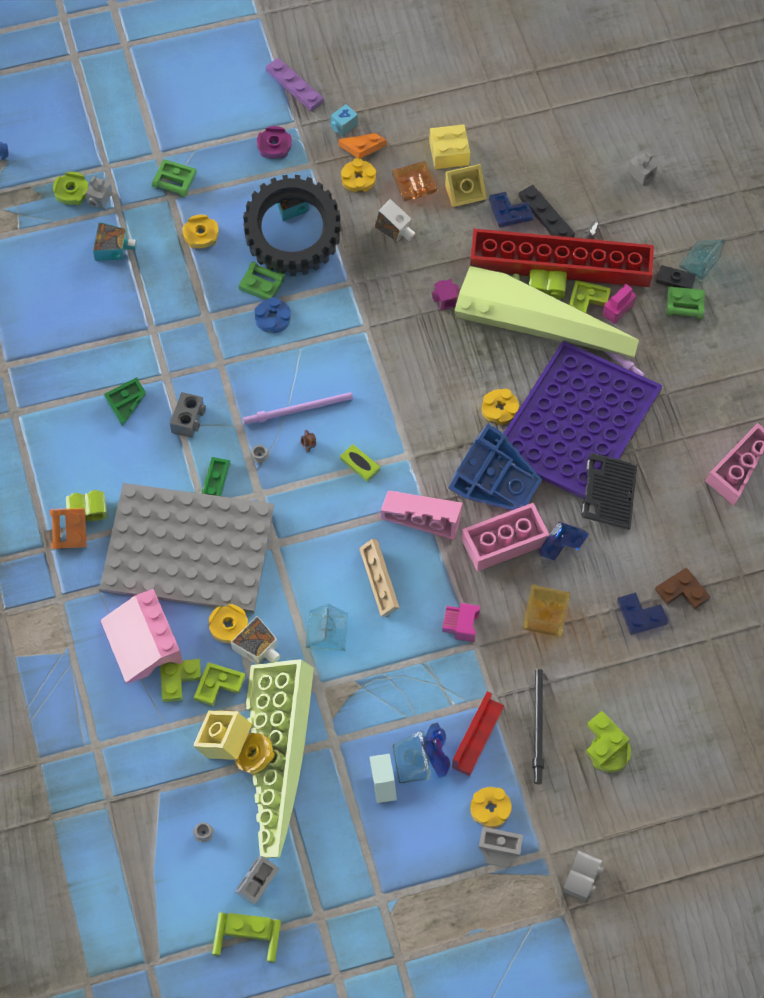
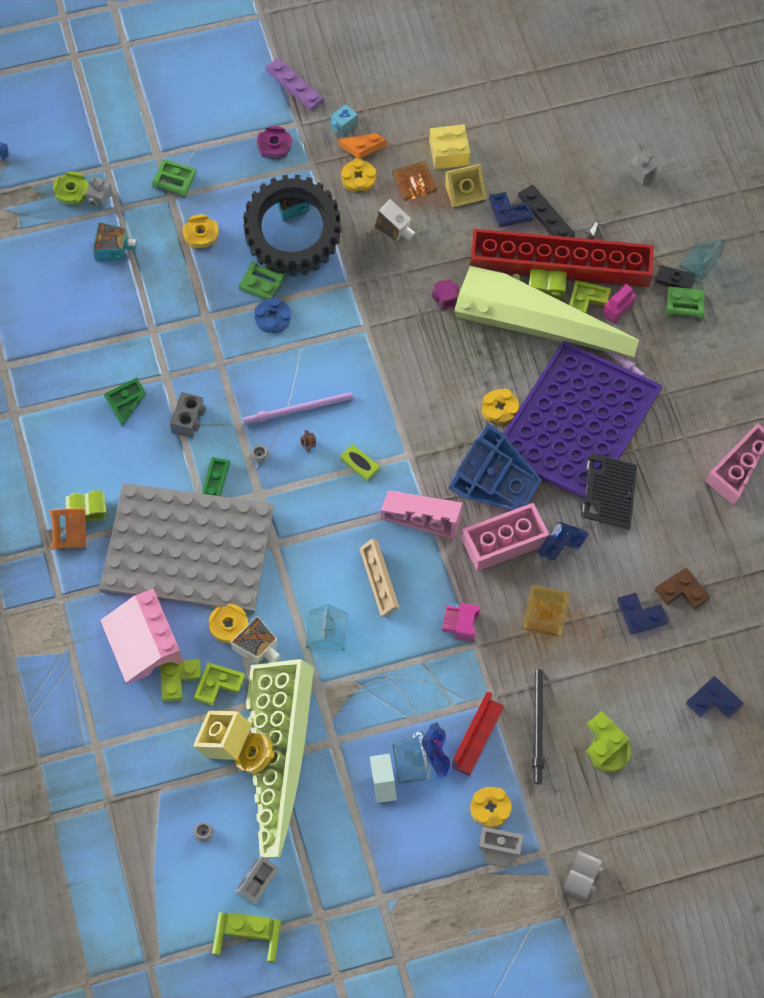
none -> clear blue plate [686,676,744,718]

